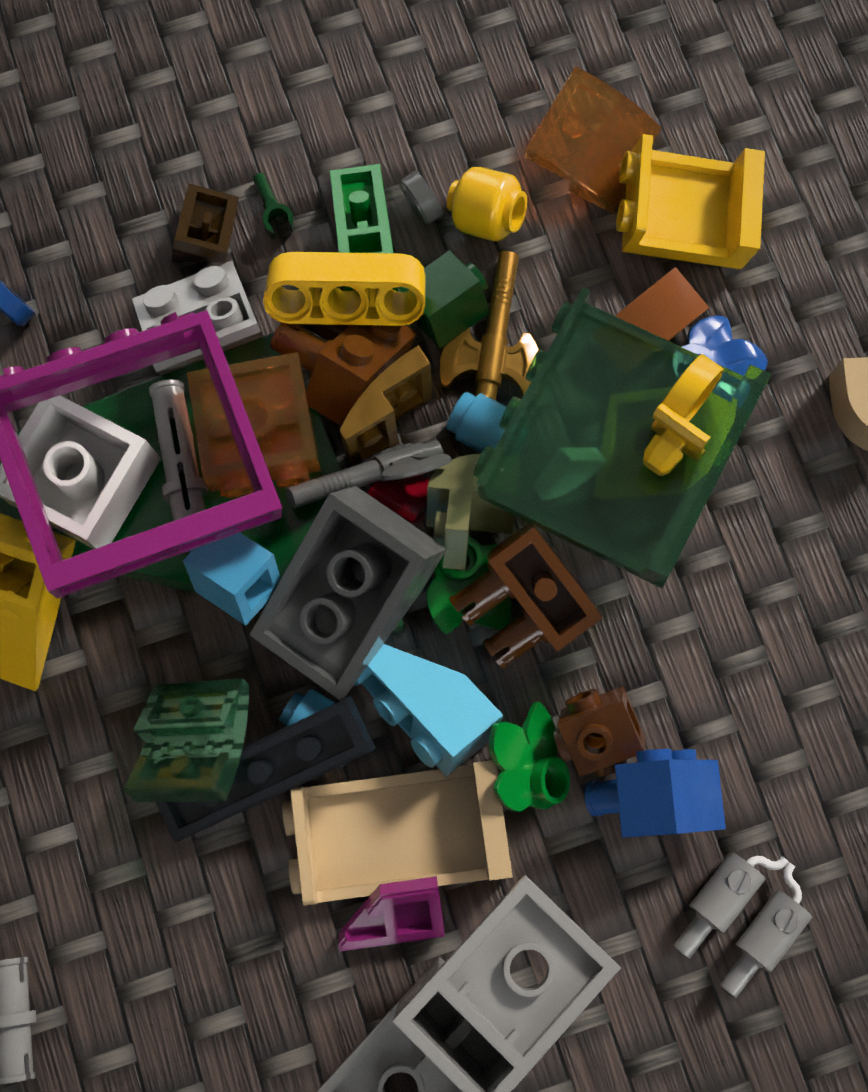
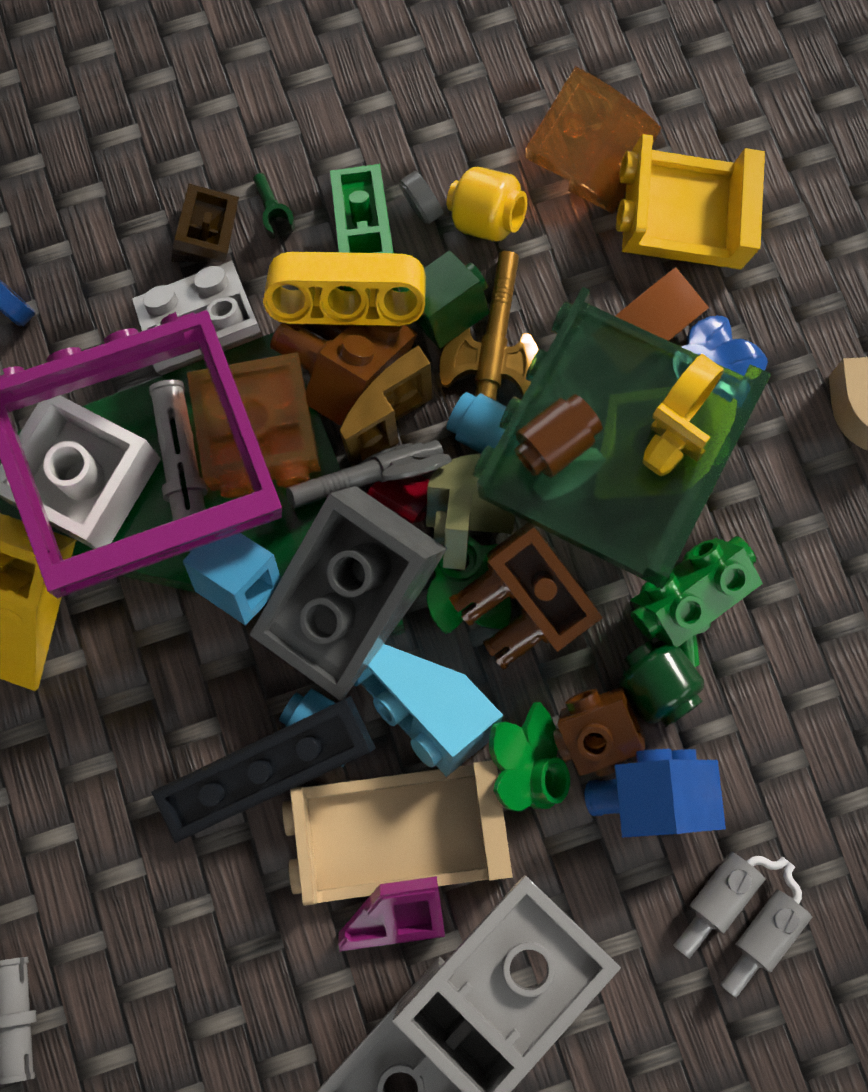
clear green slope [123,678,249,802] -> none
none -> reddish brown brick [514,394,603,478]
none -> dark green head [619,640,704,727]
none -> green brick [630,536,763,667]

